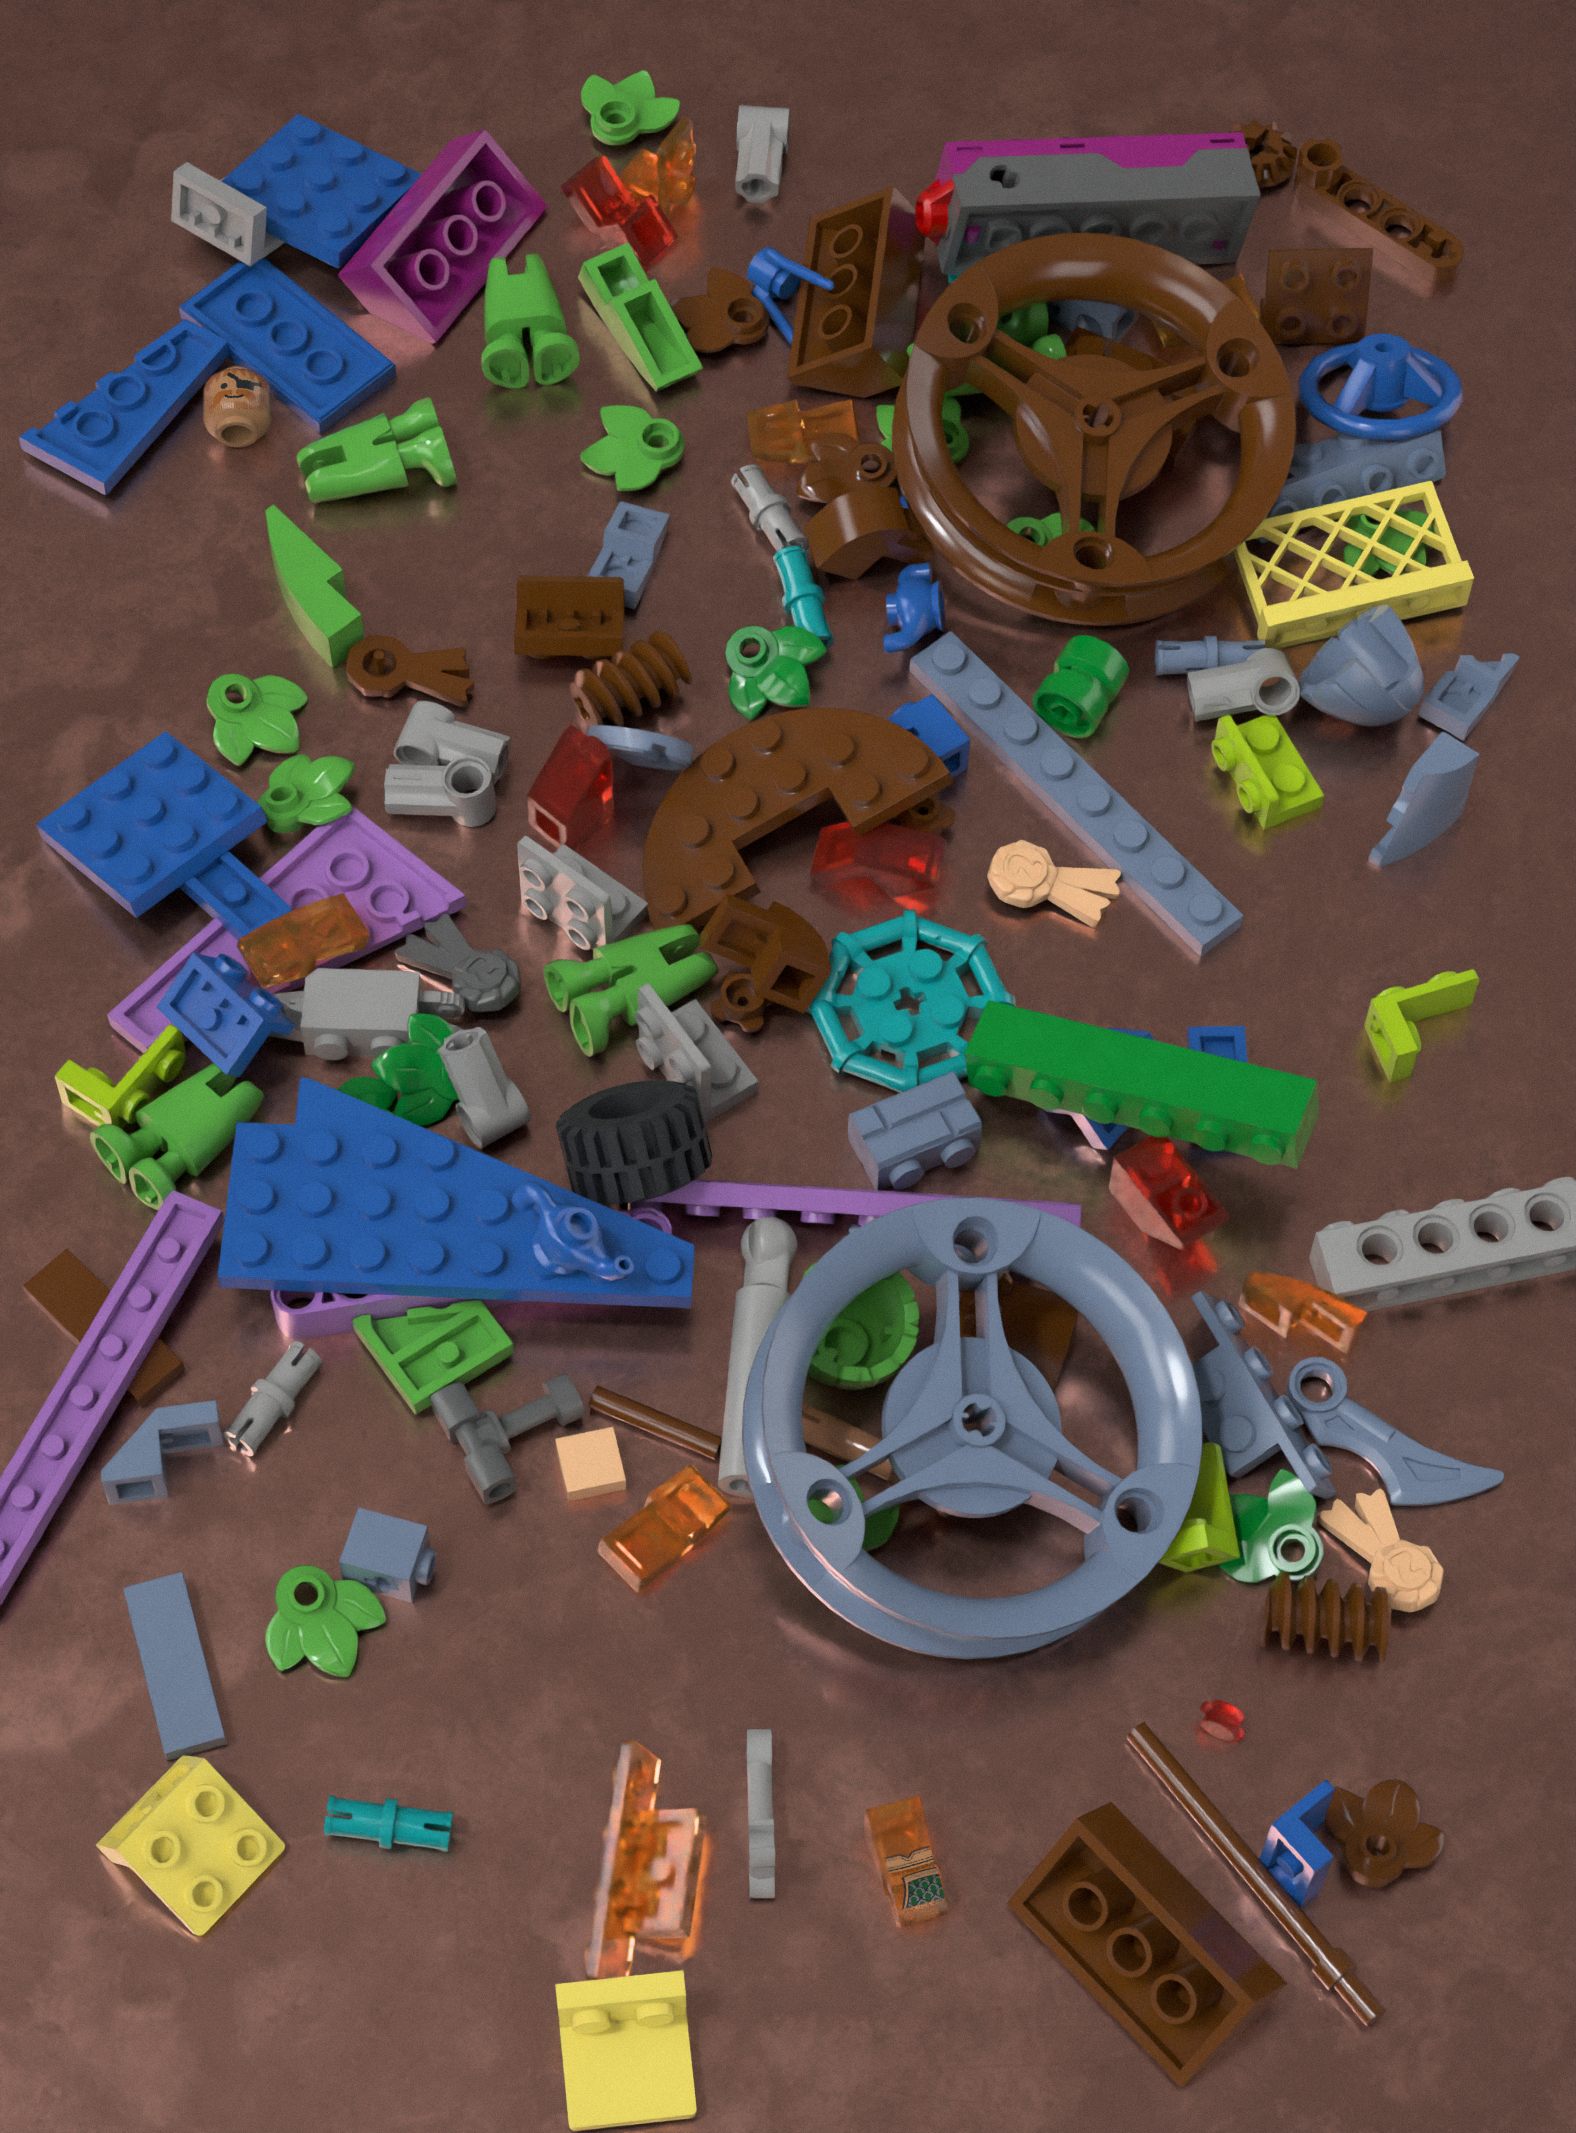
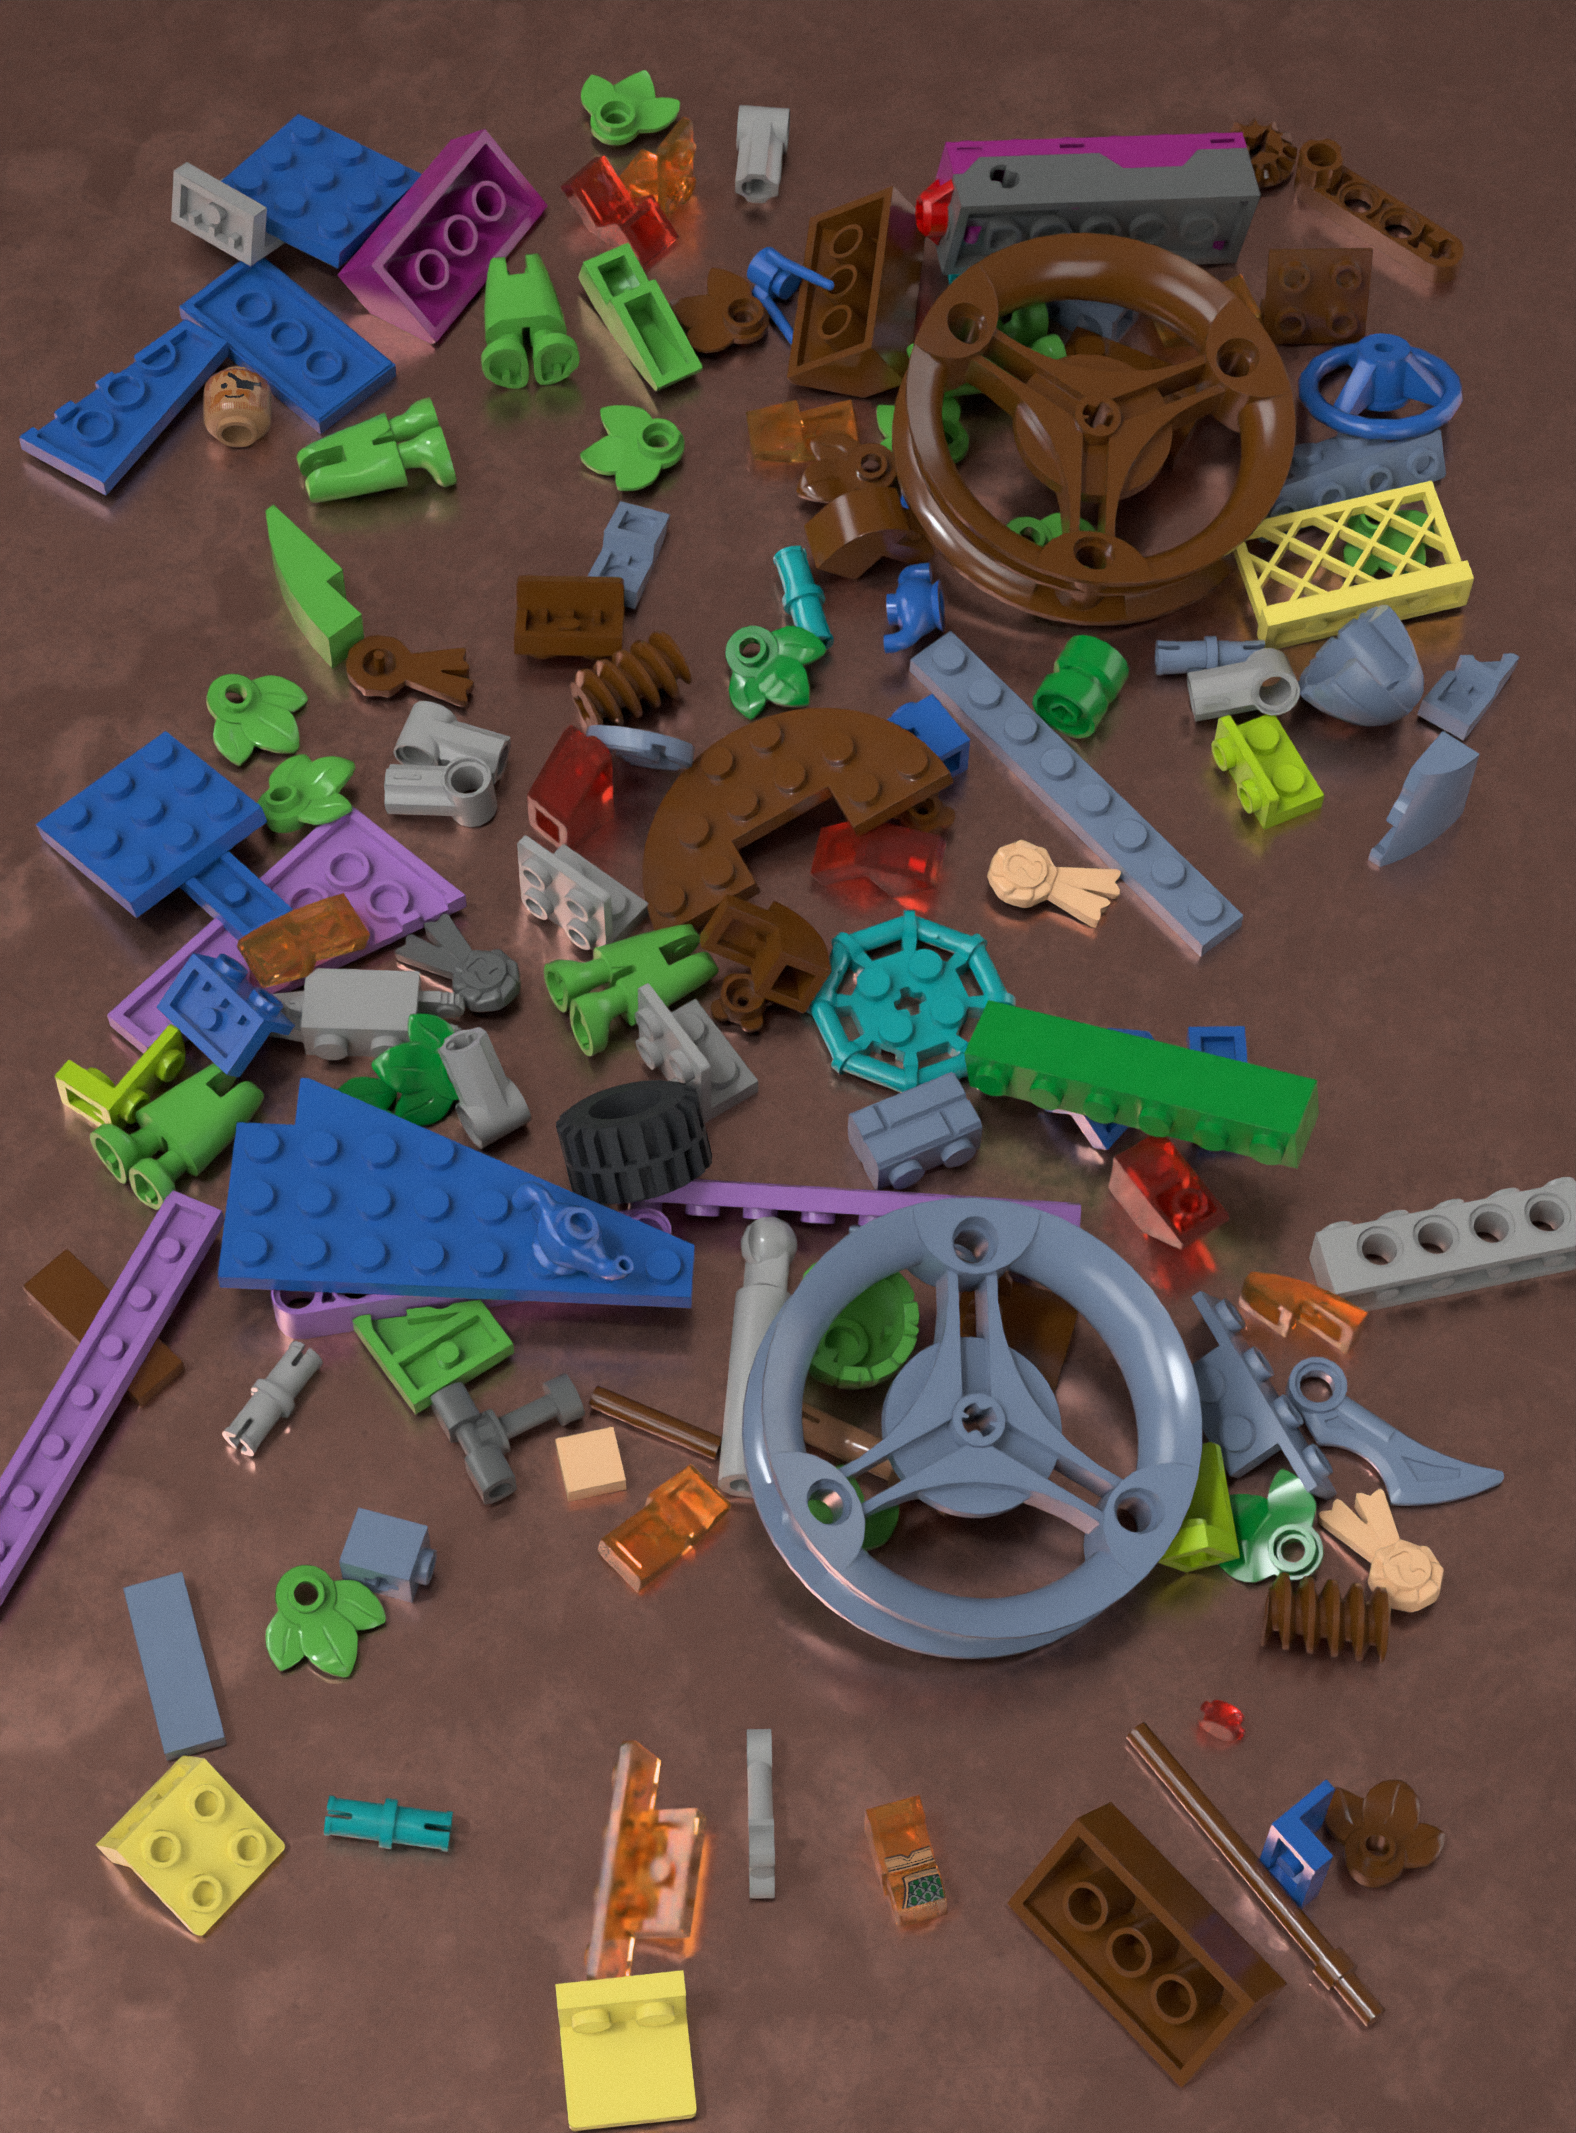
sand blue slope [101,1400,224,1505] -> none
light grey pin [731,464,809,552] -> none
lime bracket [1364,969,1479,1082] -> none

